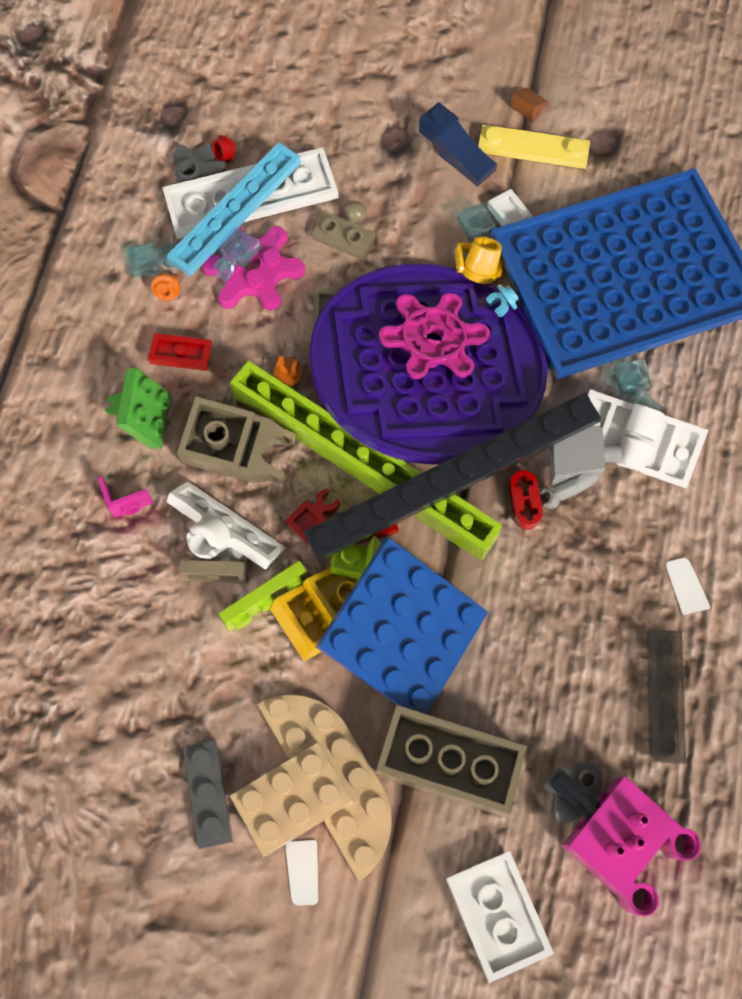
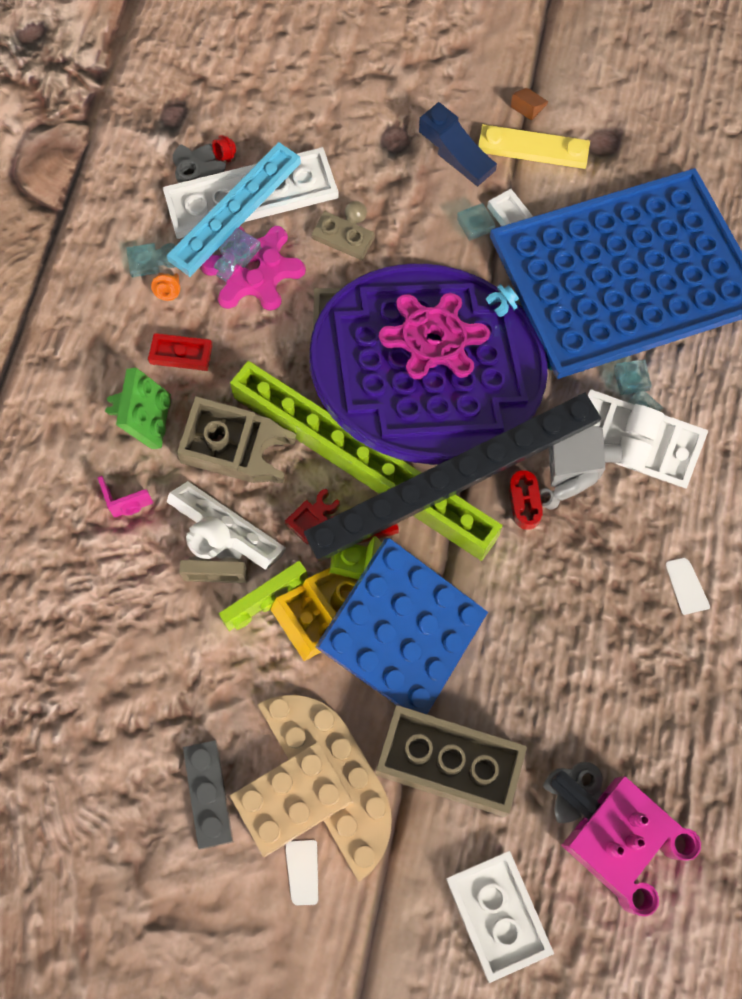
orange plate [273,356,303,386] -> none
yellow piece [454,236,503,284] -> none
clear smoke plate [647,629,686,764] -> none

